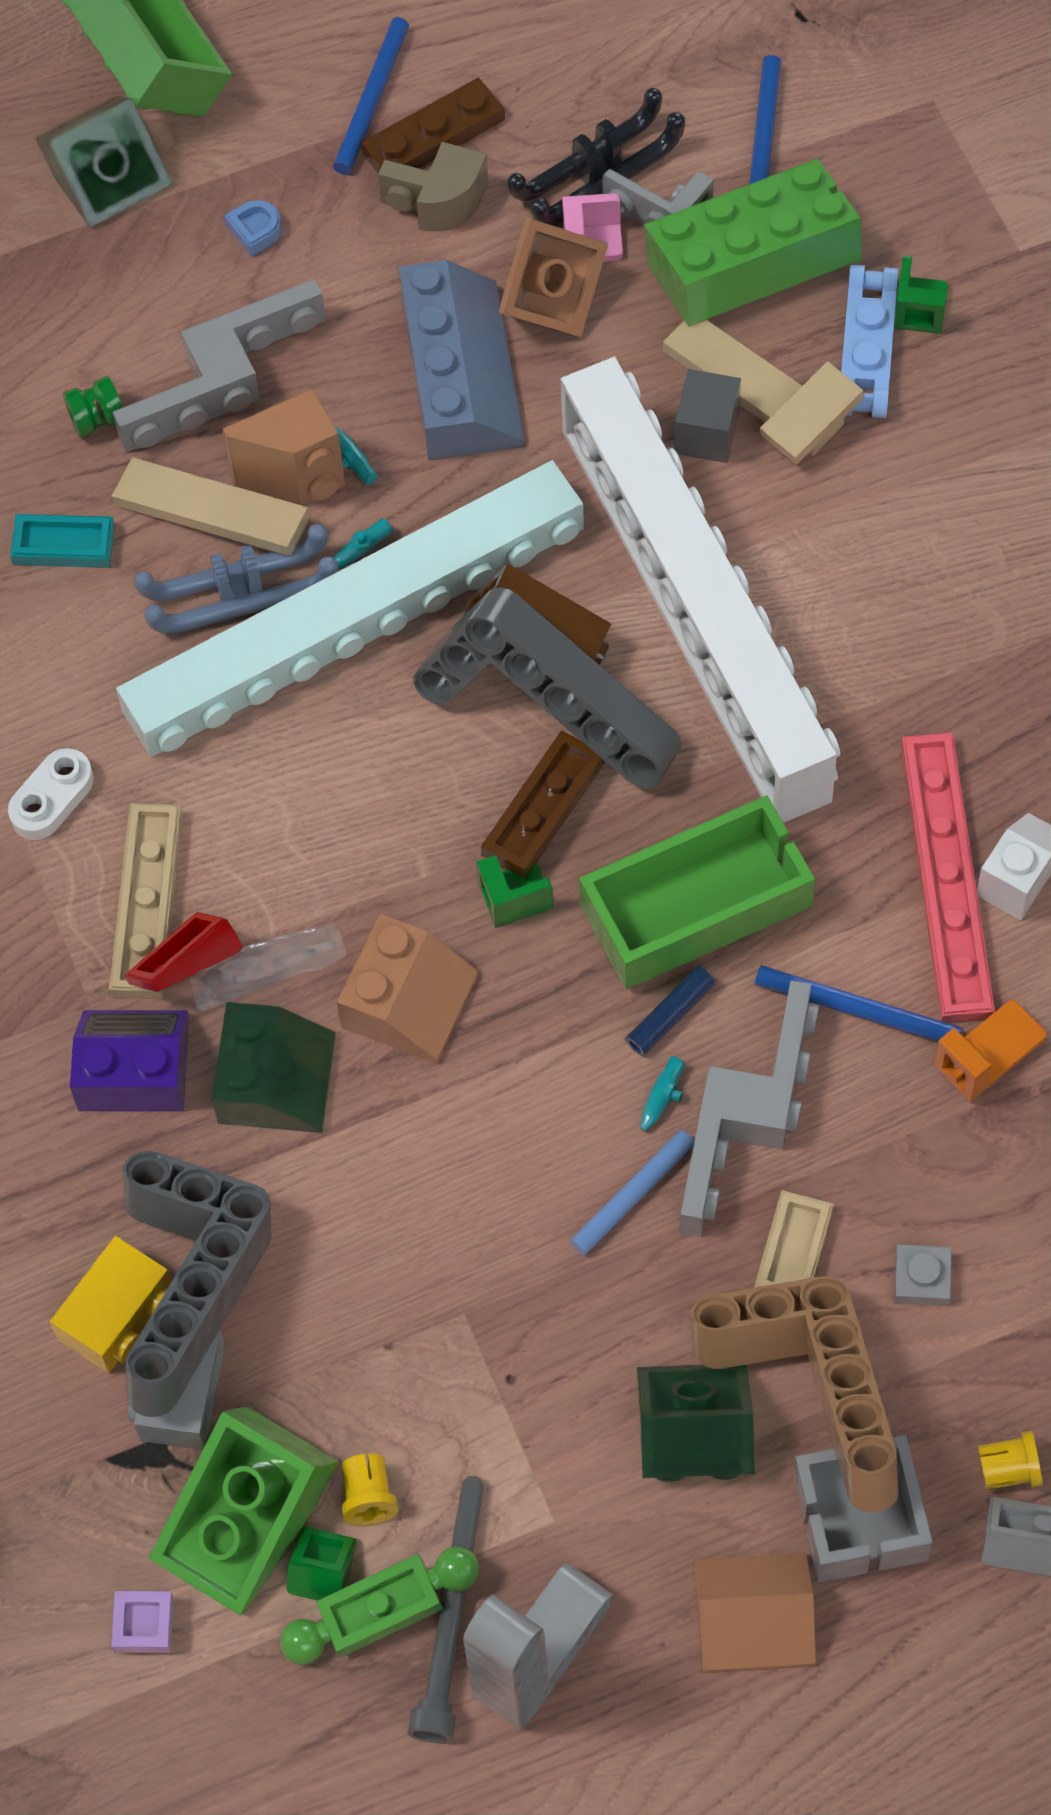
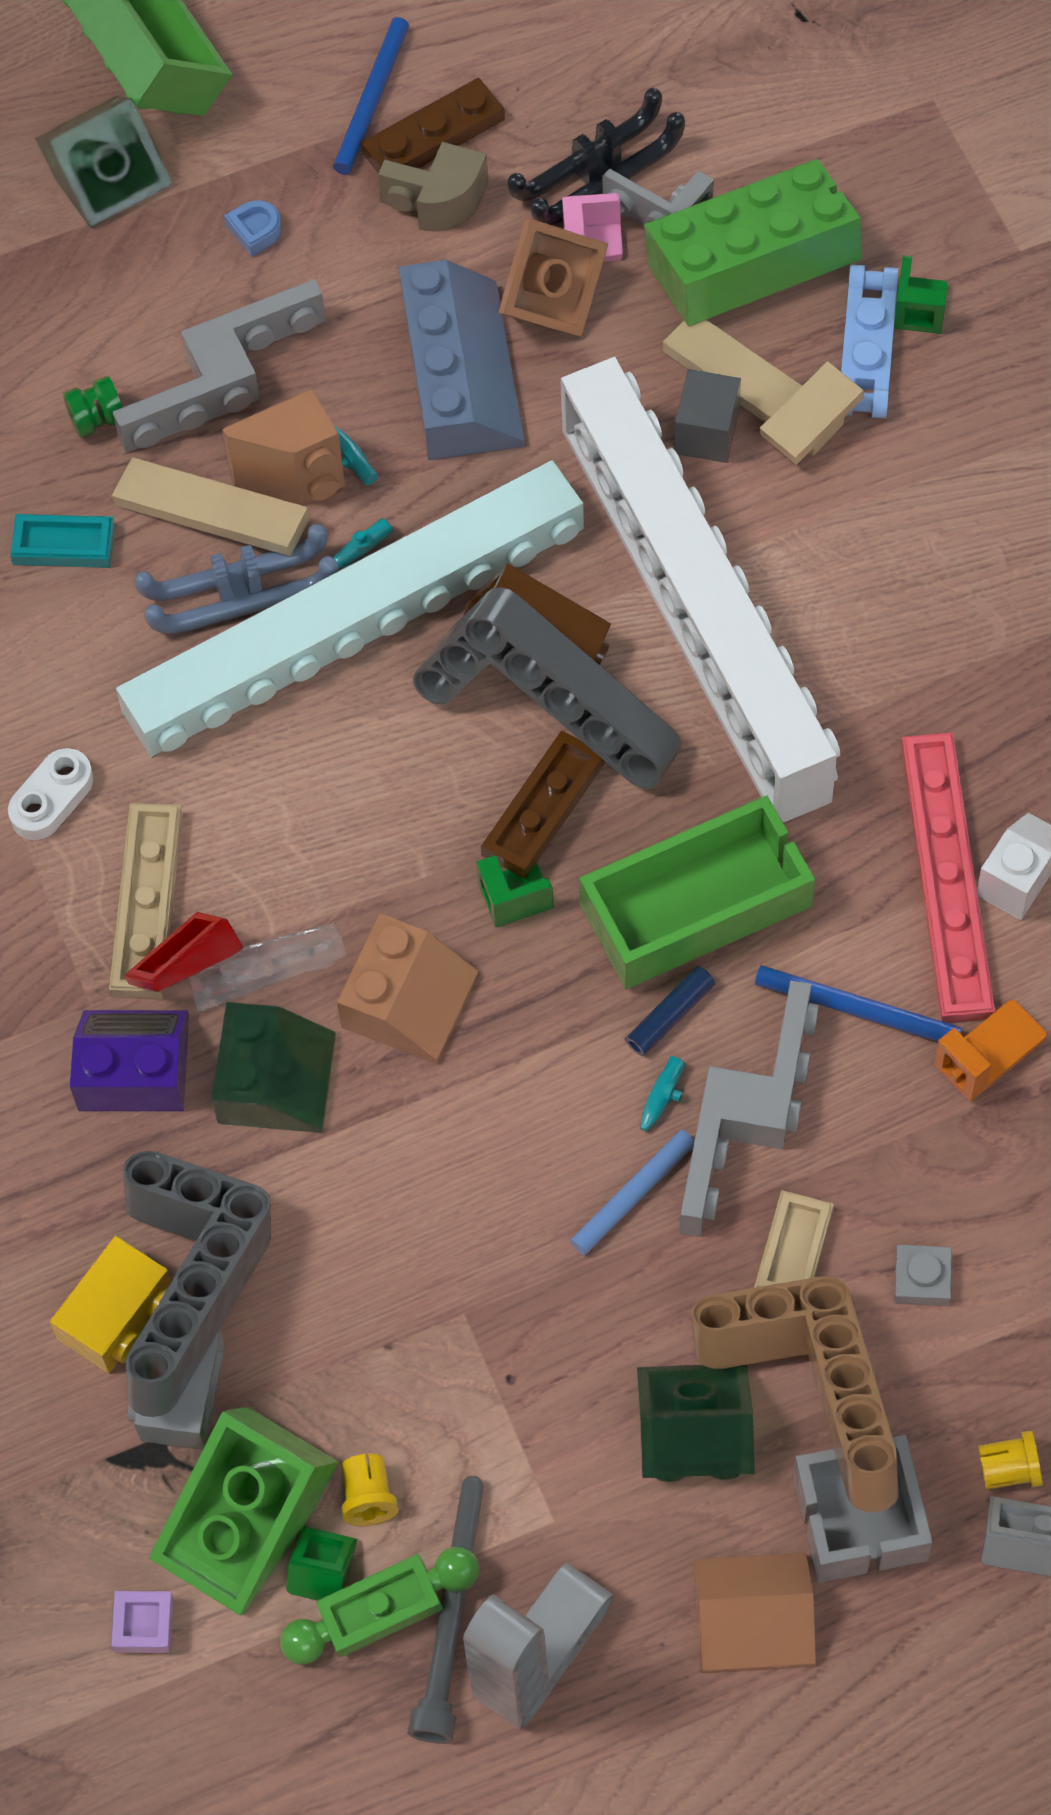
blue bar [749,55,781,184] -> none

